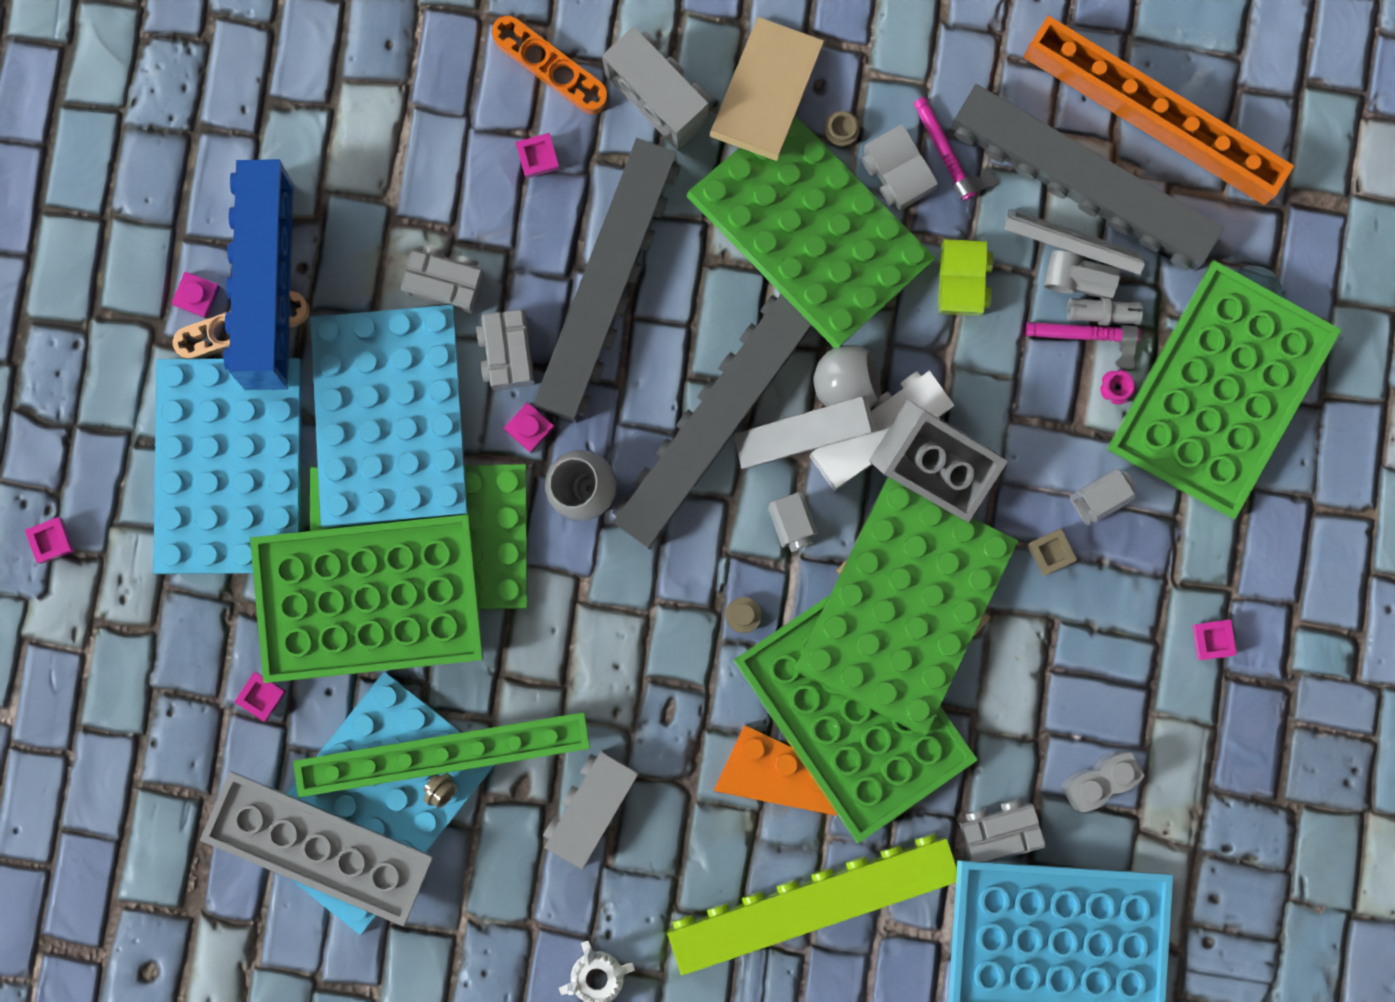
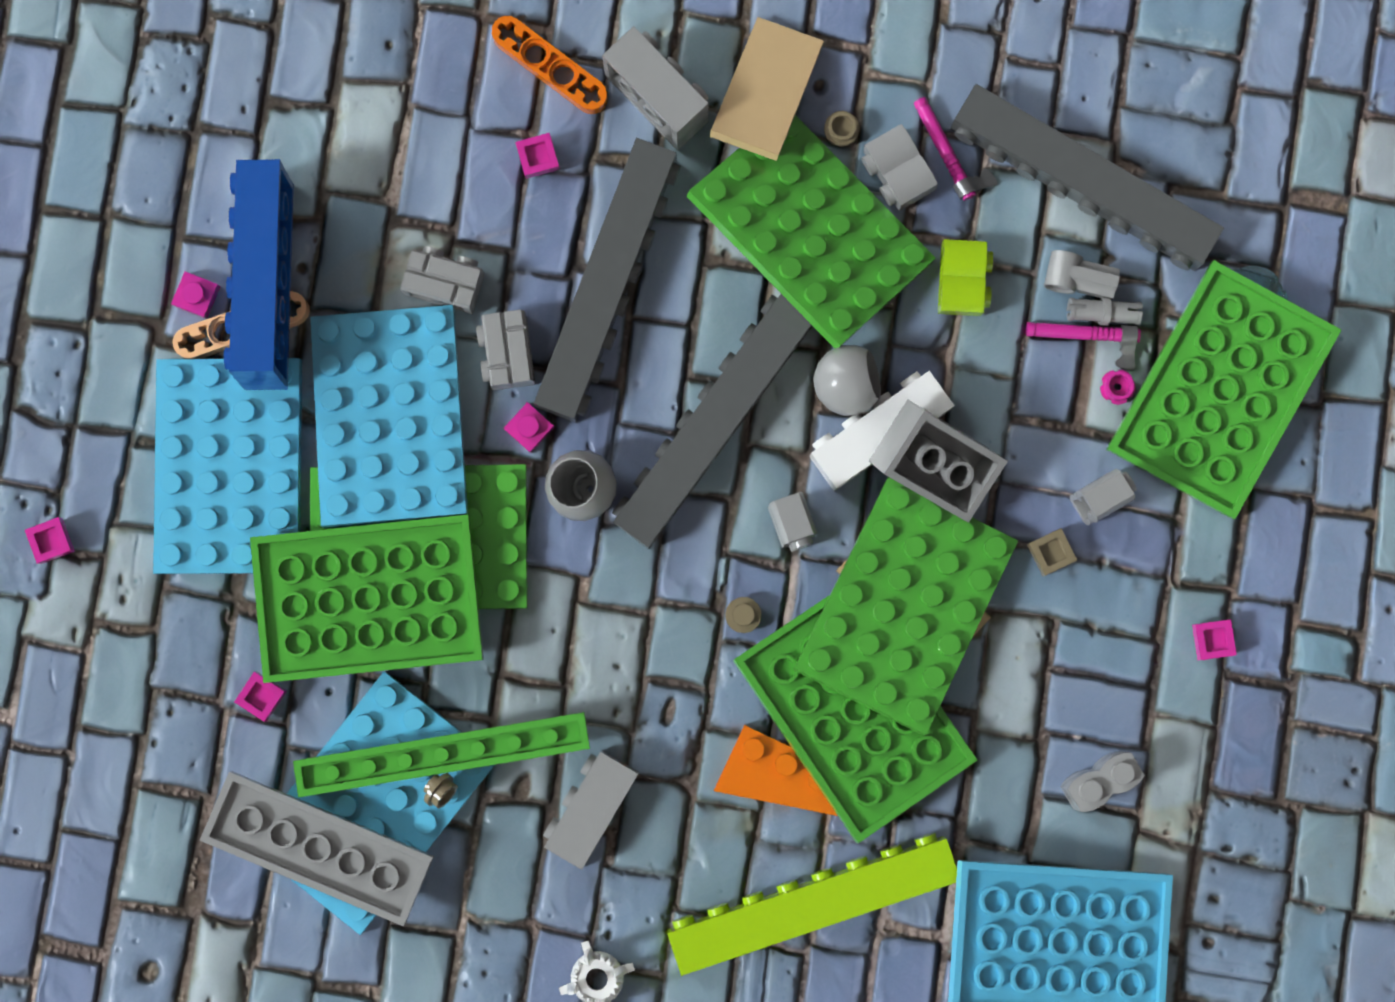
tile [733,396,876,469] -> none
light grey brick [959,798,1045,862] -> none
light grey tile [1004,209,1145,275] -> none
orange brick [1023,15,1294,205] -> none

